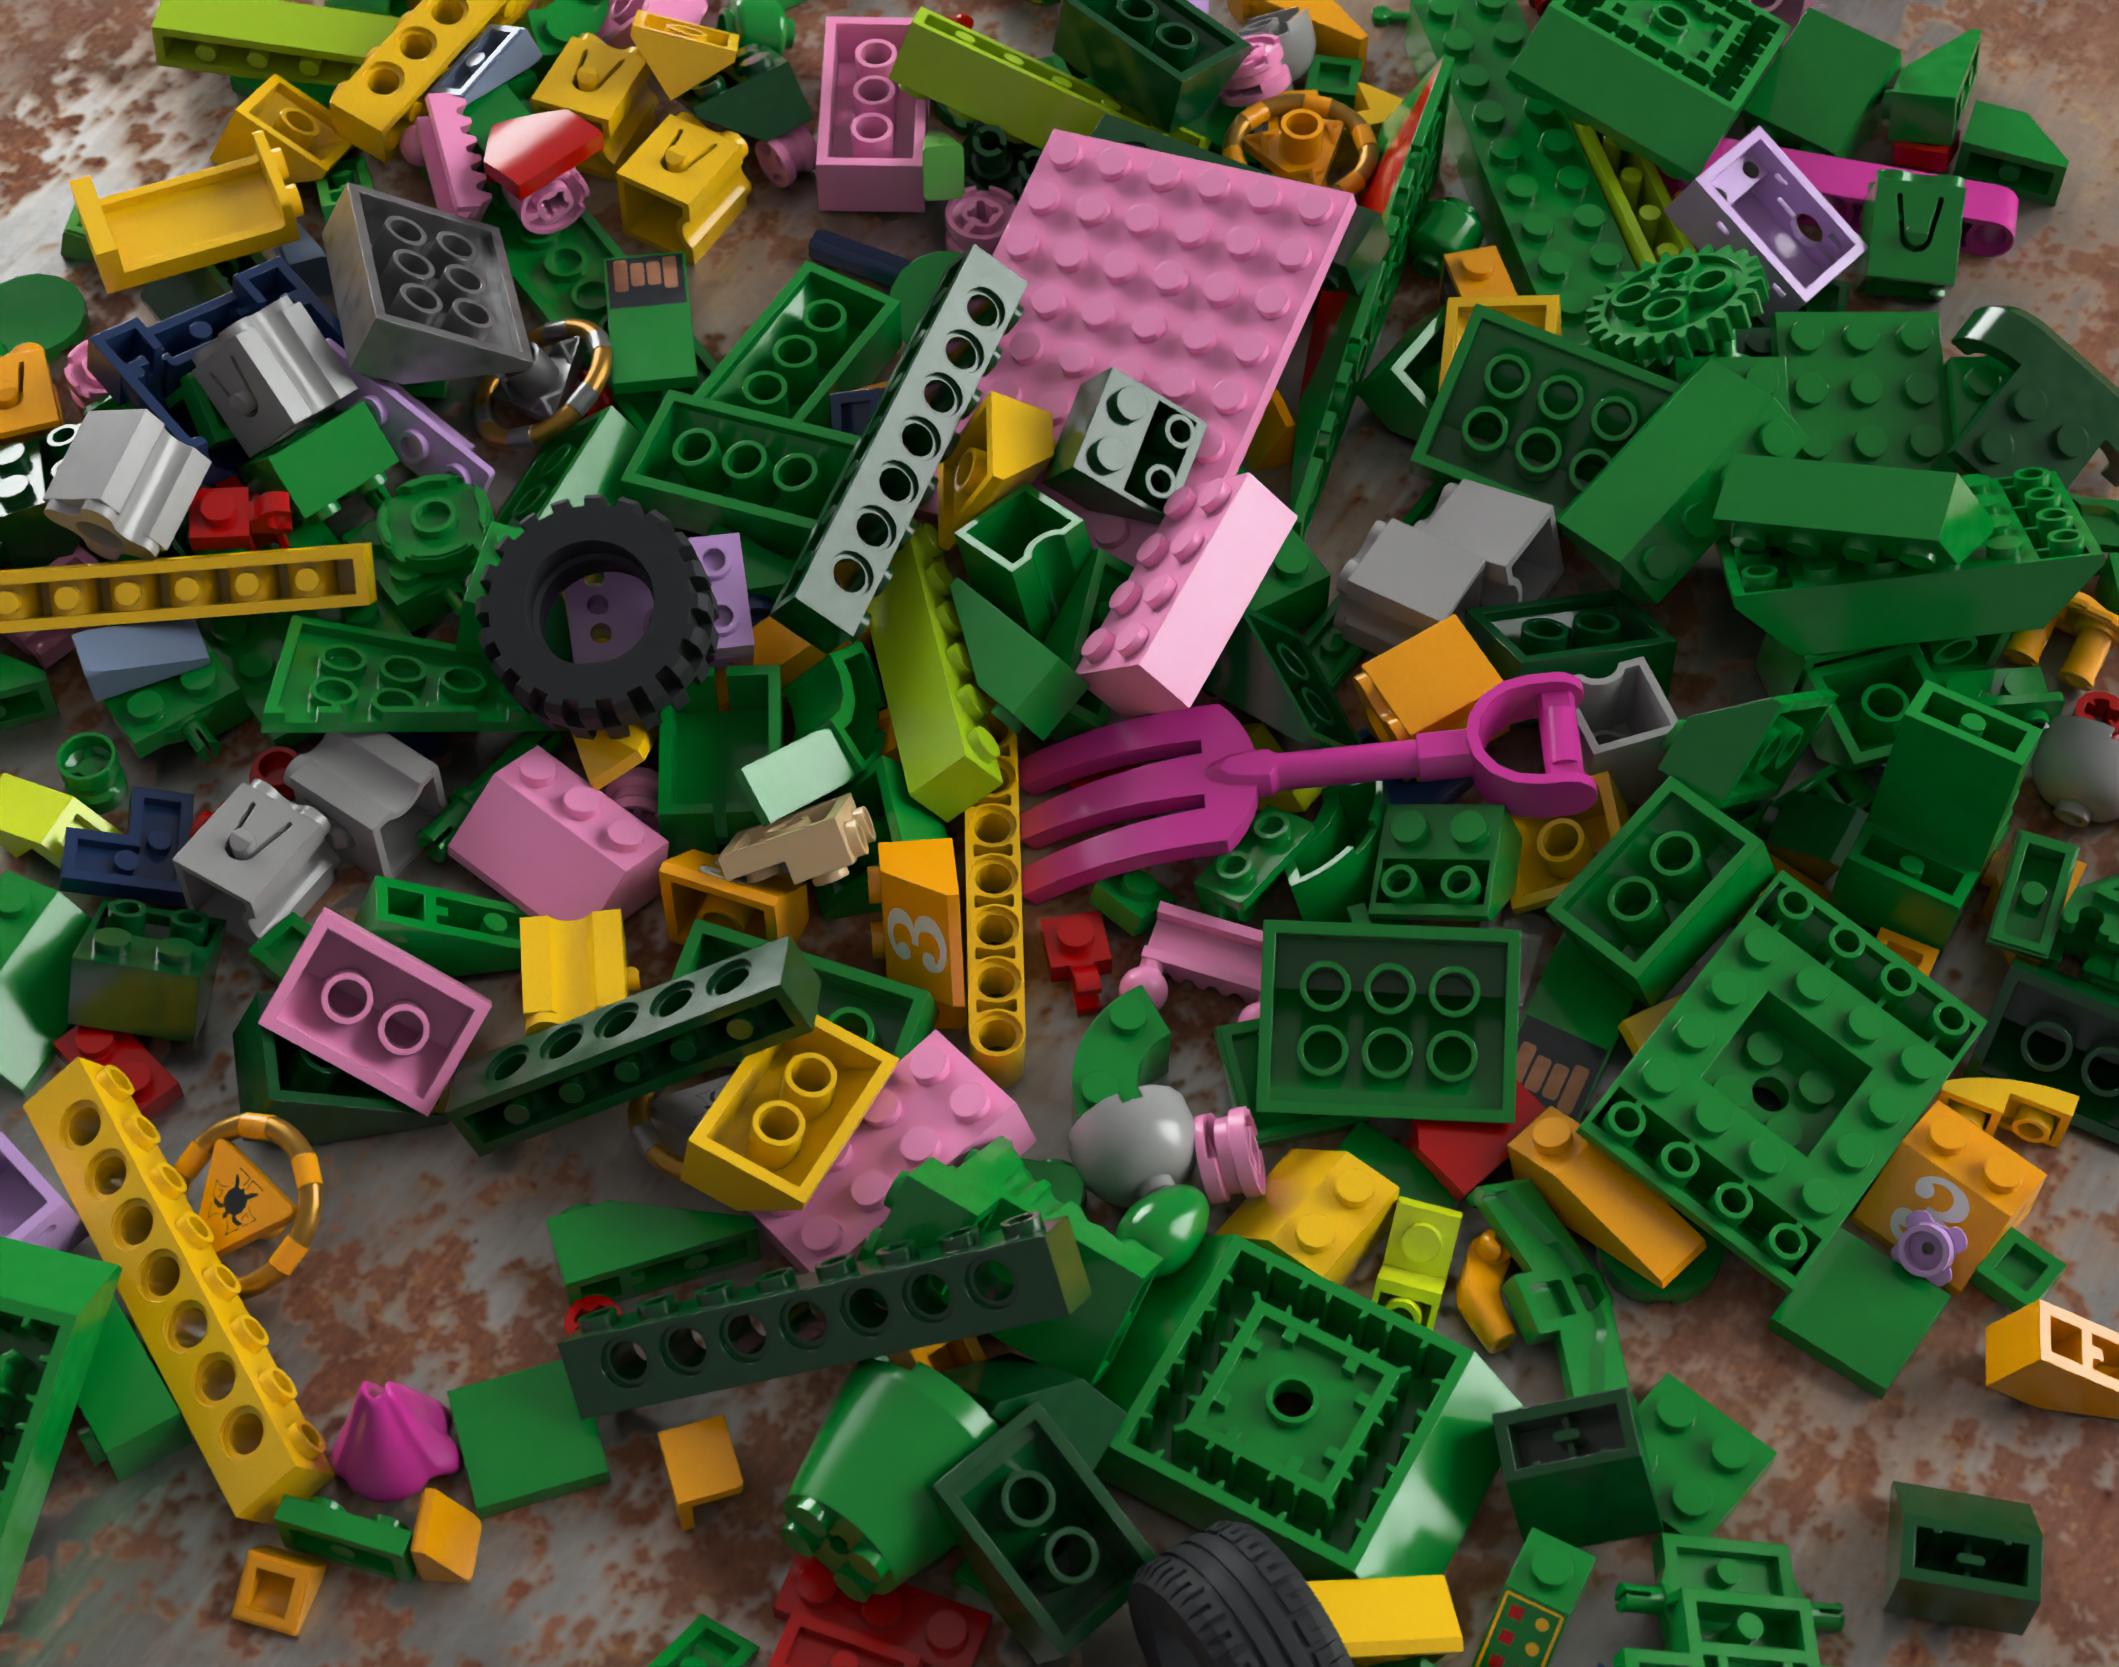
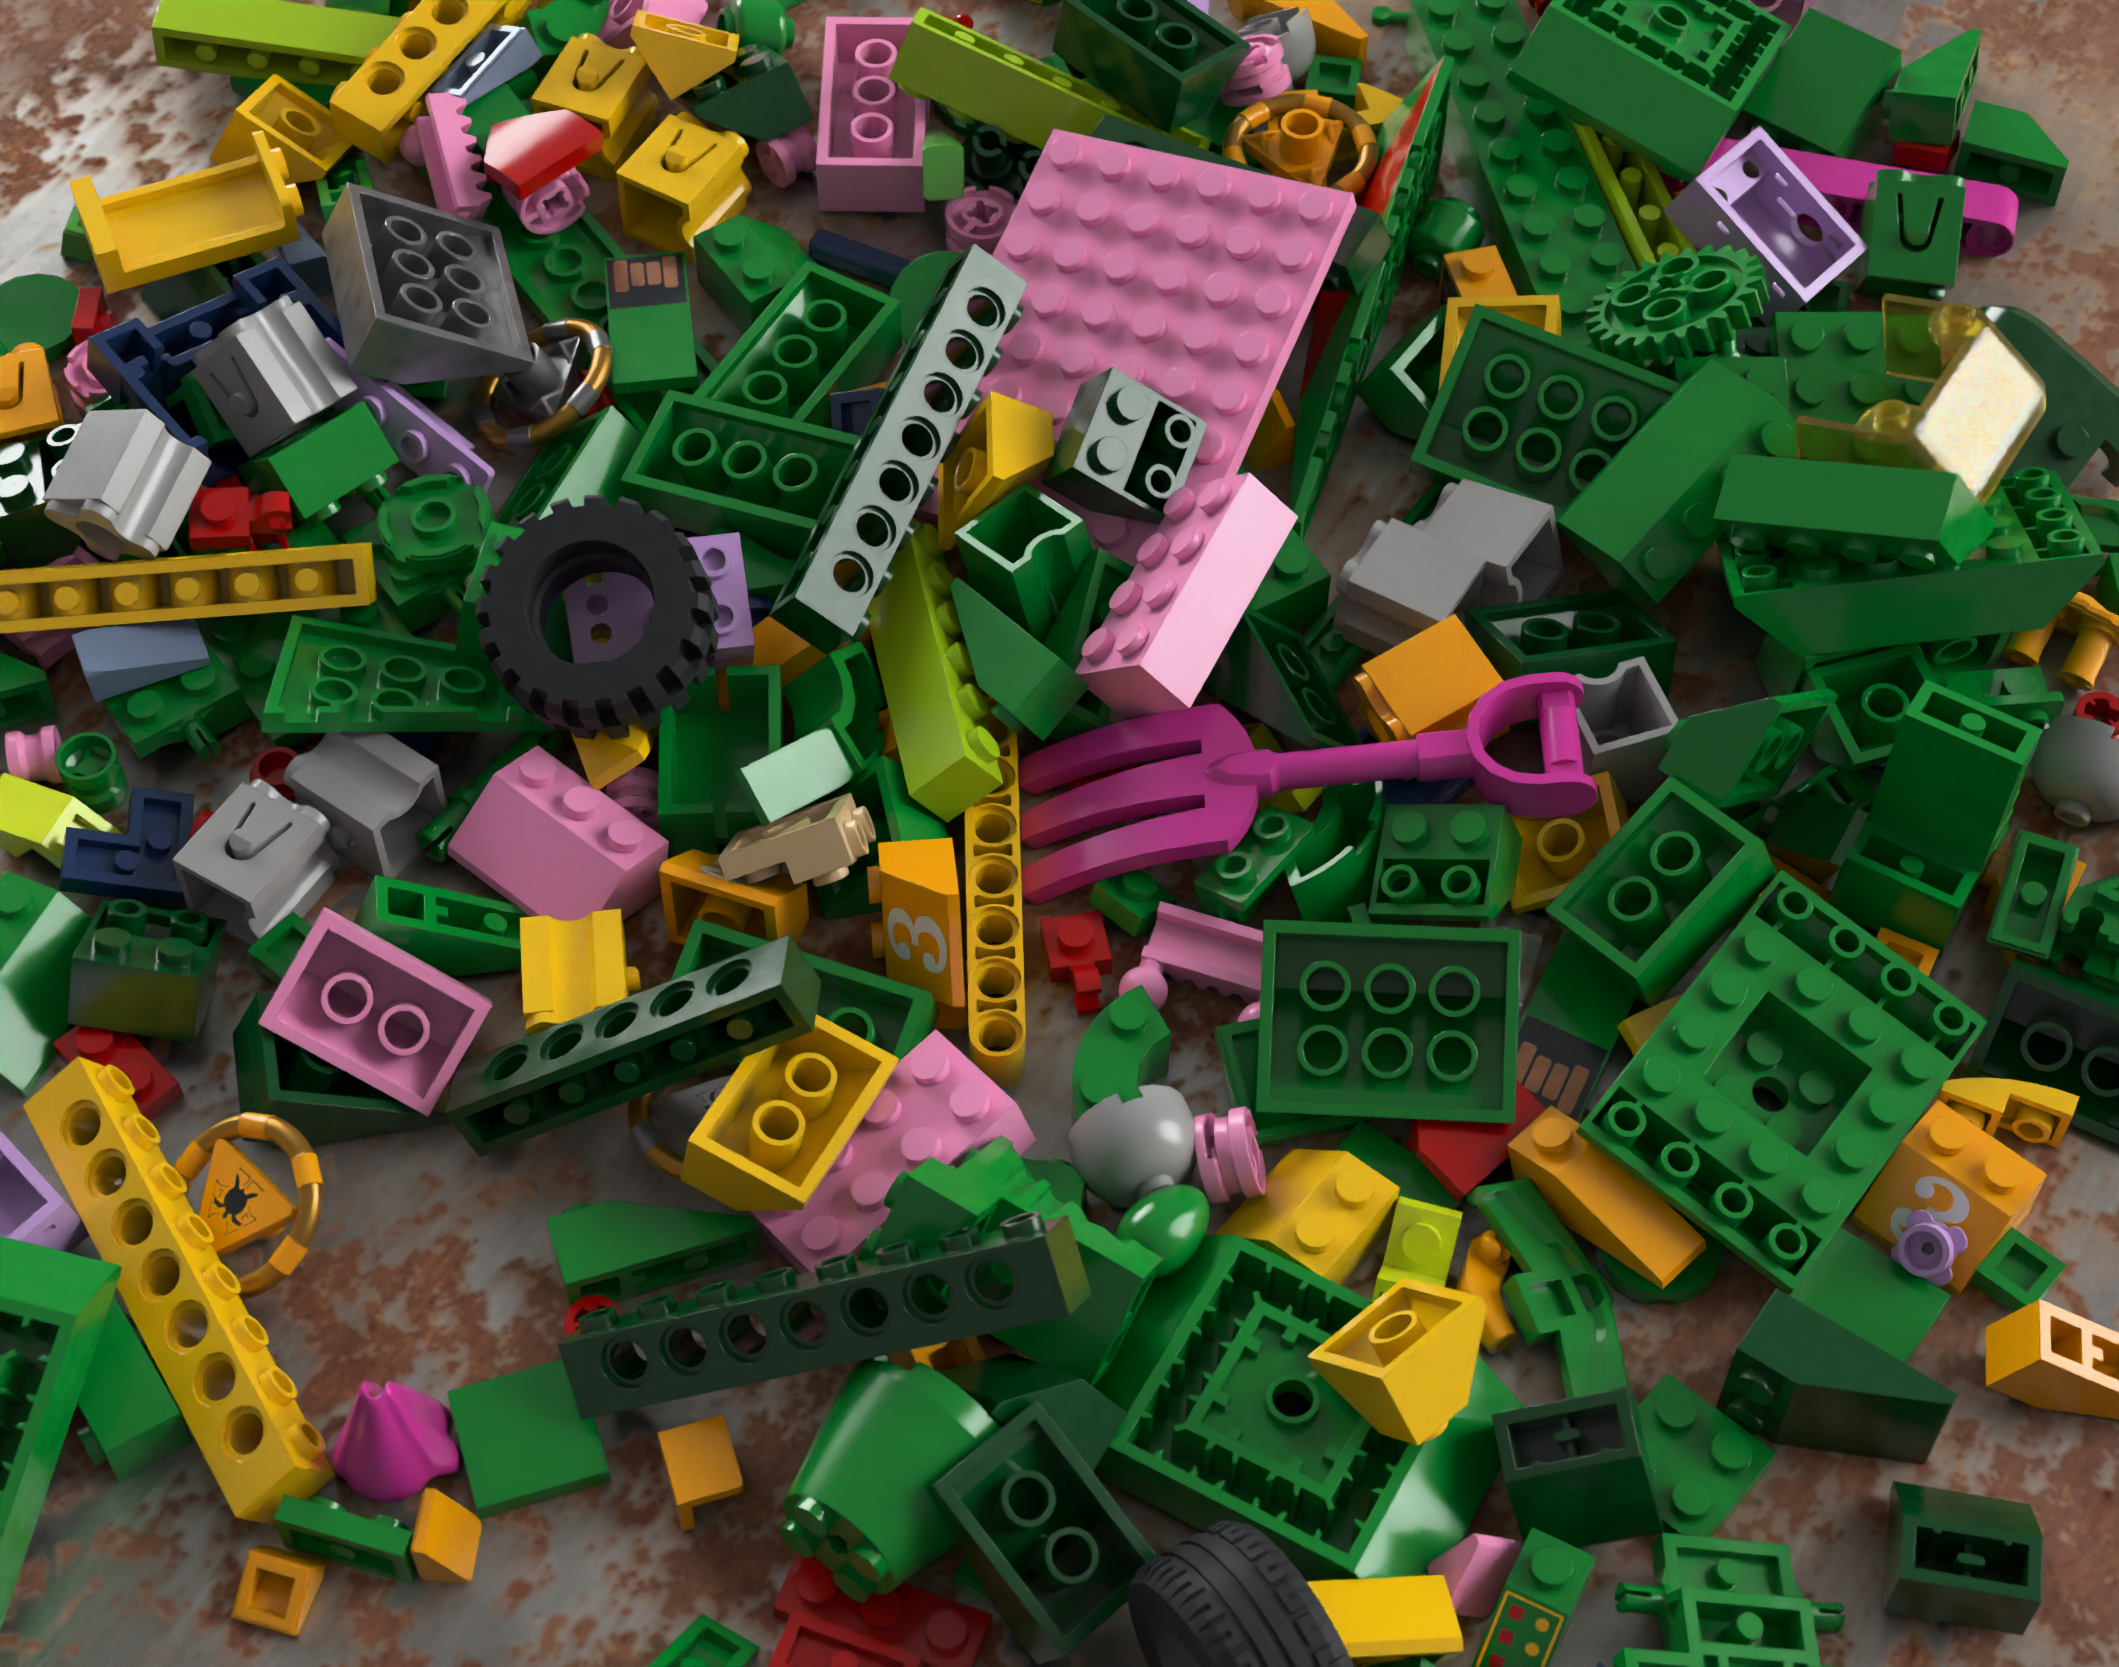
none -> bright pink wheel [5,725,64,785]
none -> red plate [71,287,118,346]
none -> green slope [693,214,818,335]
none -> yellow slope [1307,1277,1487,1446]
none -> bright pink slope [1426,1533,1522,1618]
none -> dark green slope [1716,1288,1958,1465]
none -> clear yellow windscreen [1795,293,2046,507]

